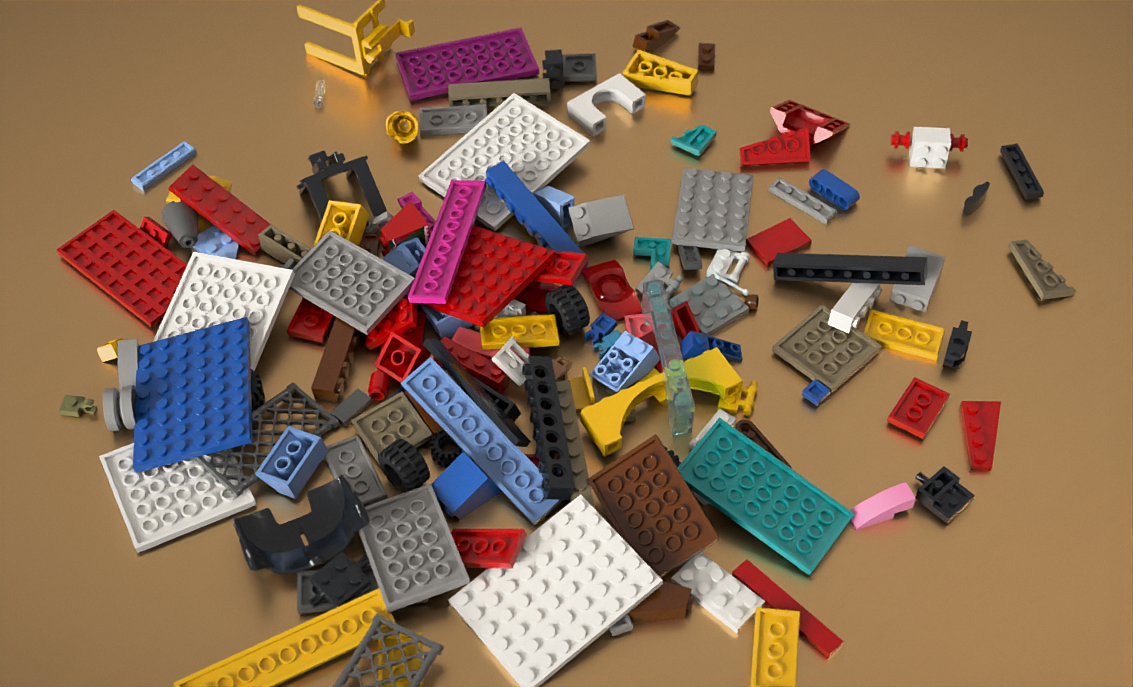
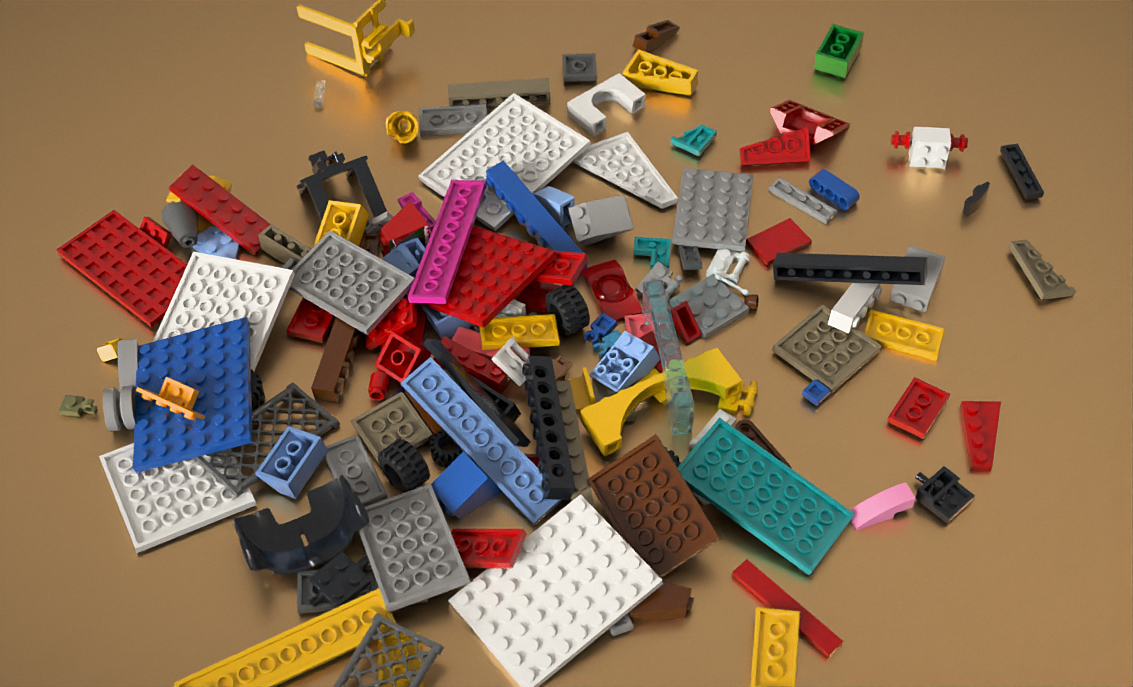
light blue tile [131,141,197,191] -> none
dark grey tile [330,389,372,426] -> none
magenta plate [395,28,539,101] -> none
black brick [542,49,564,89] -> none
white plate [671,552,765,633] -> none
blue slope [680,331,743,362] -> none
reddish brown plate [698,43,715,71] -> none
black piece [943,320,972,369] -> none
none -> light orange bracket [136,377,205,421]
none -> white wing [572,132,678,208]
none -> green brick [814,24,864,78]

